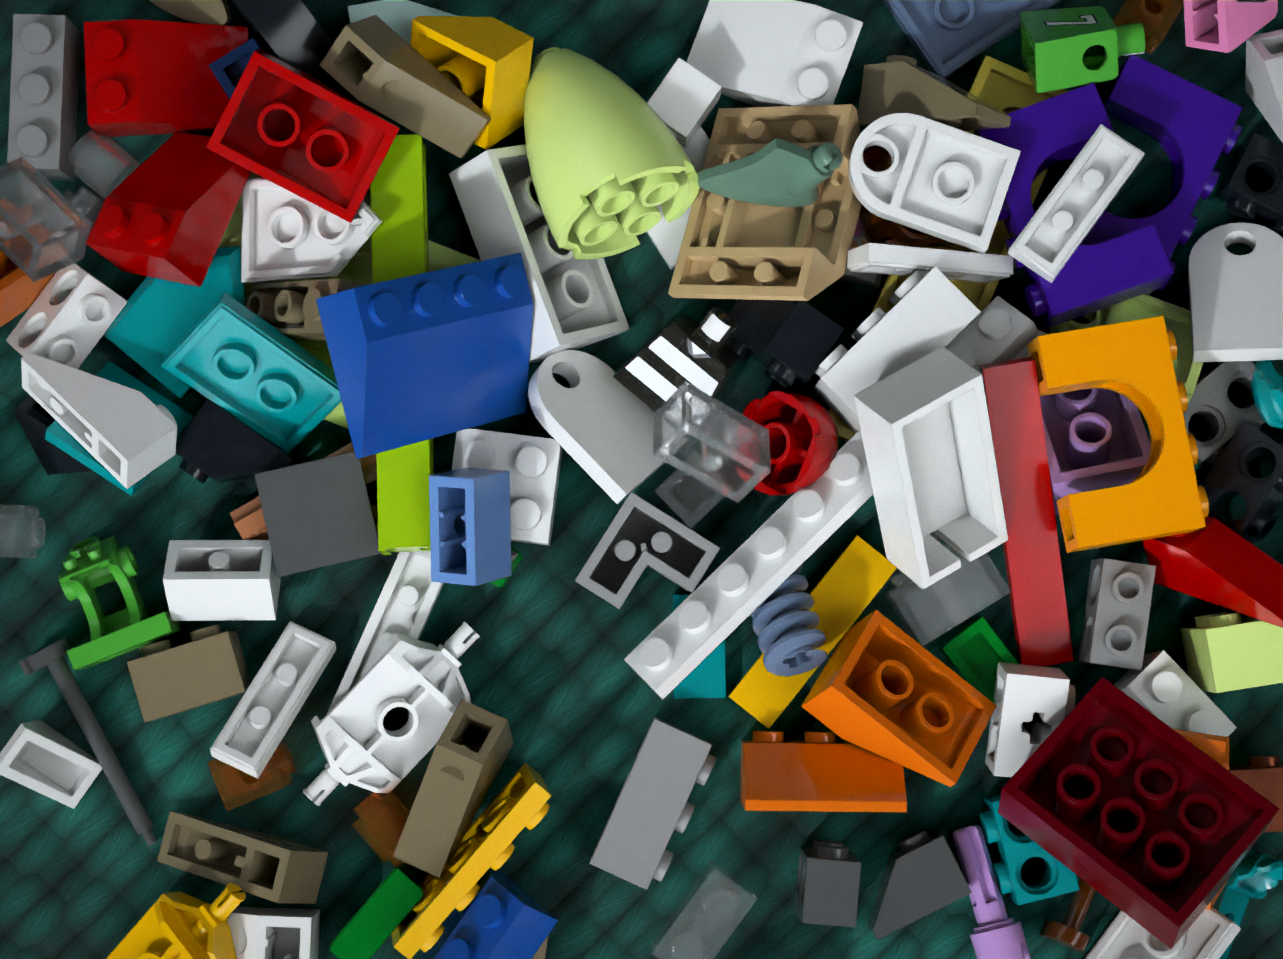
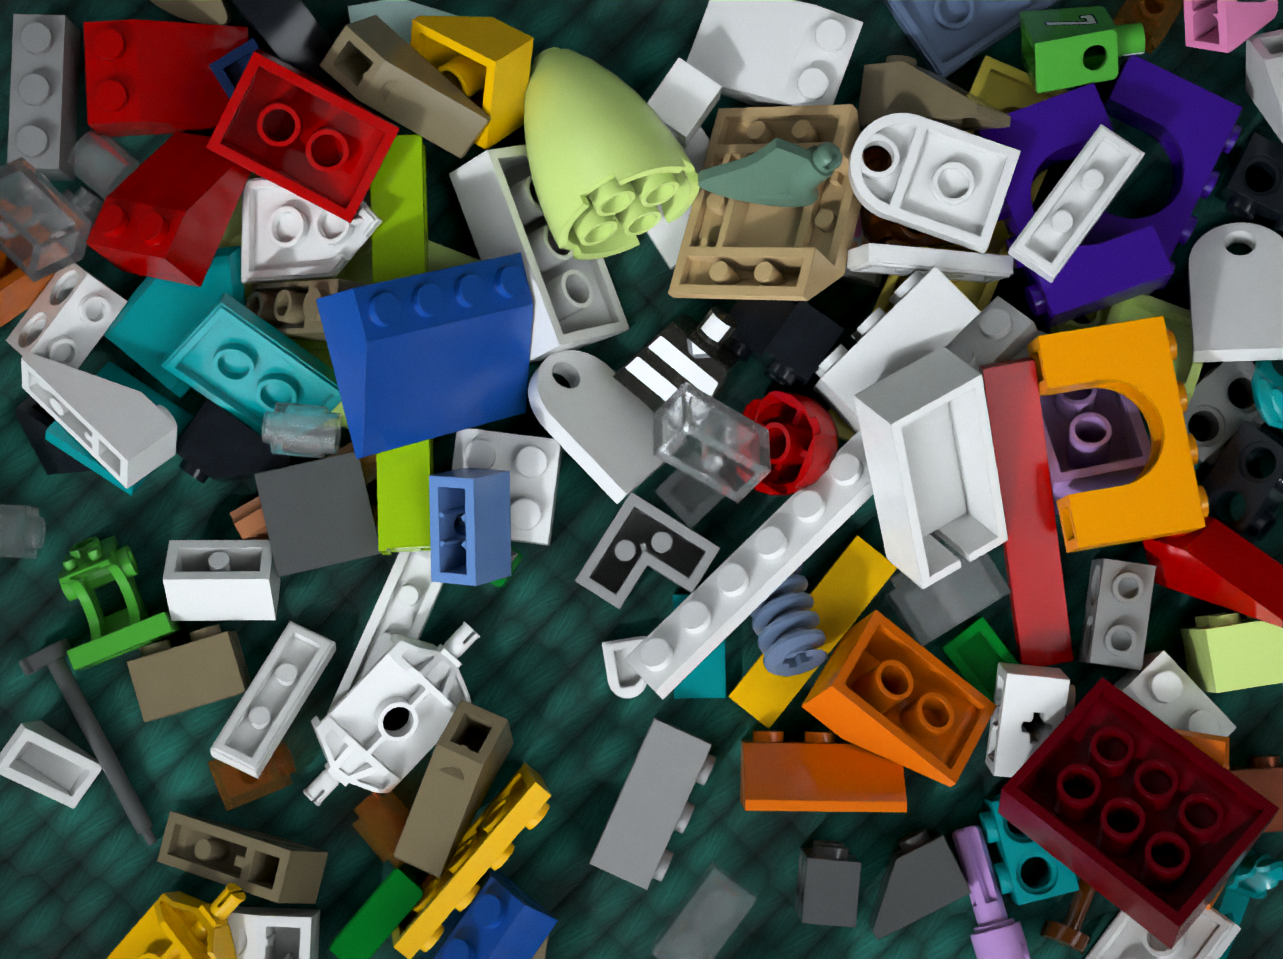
none -> clear brick [262,402,341,459]
none -> white tile [602,636,647,698]

